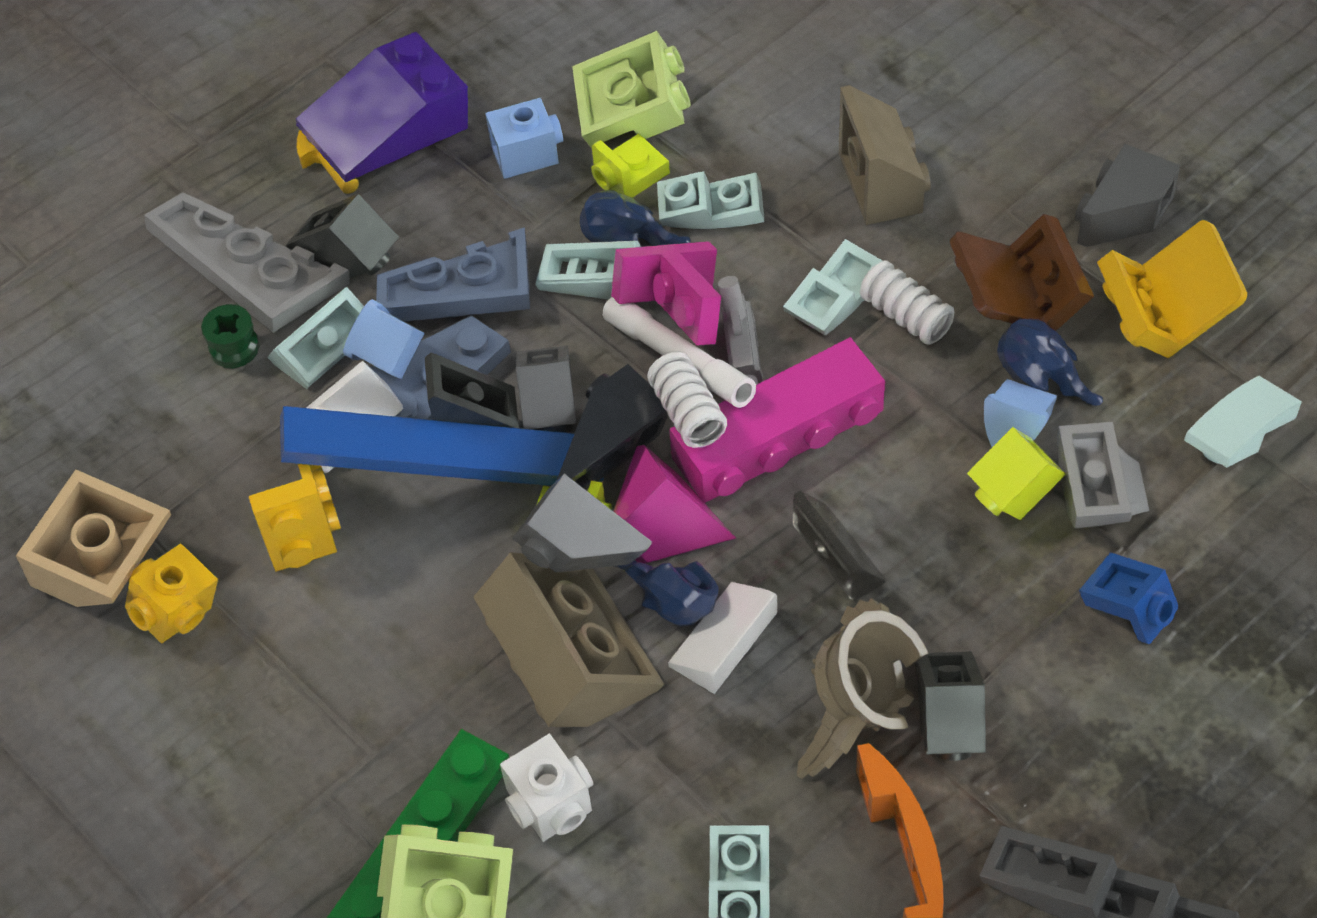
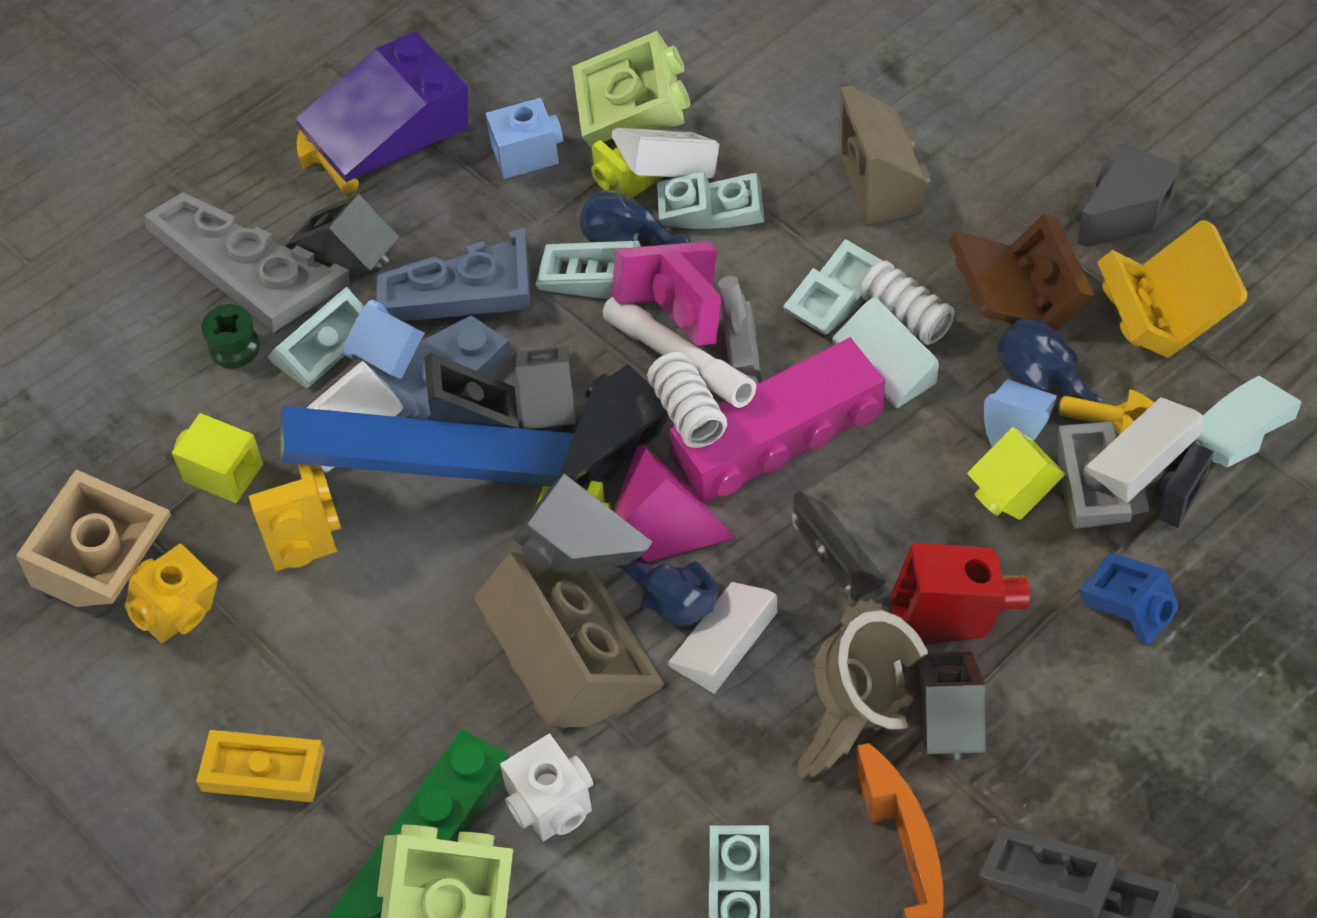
none -> neon yellow brick [171,413,264,503]
none -> yellow plate [196,730,325,803]
none -> white slope [612,128,719,179]
none -> light aqua slope [832,297,939,409]
none -> red torso [889,543,1030,645]
none -> yellow bar [1058,389,1154,435]
none -> white slope [1086,397,1204,504]
none -> black bracket [1156,440,1214,528]

